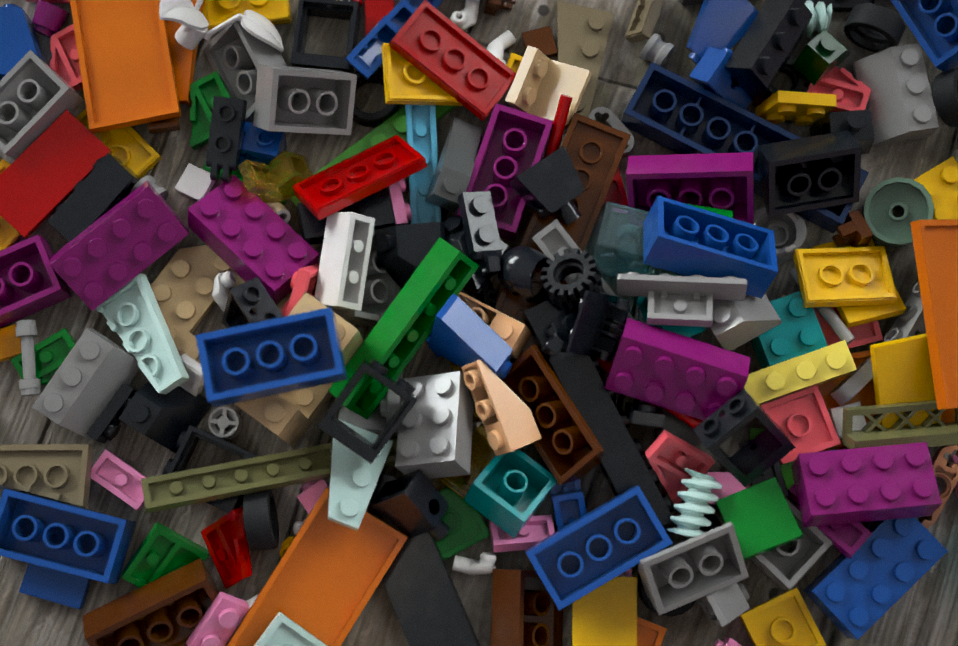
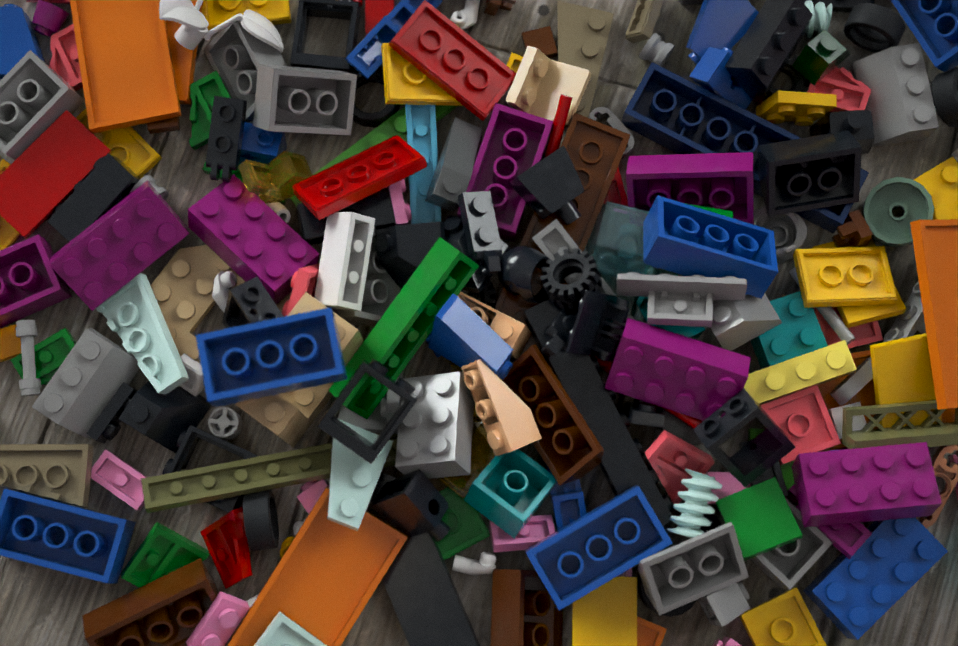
blue tile [19,563,92,609] -> none
white tile [174,163,215,202] -> none
white arm [487,30,516,65] -> none

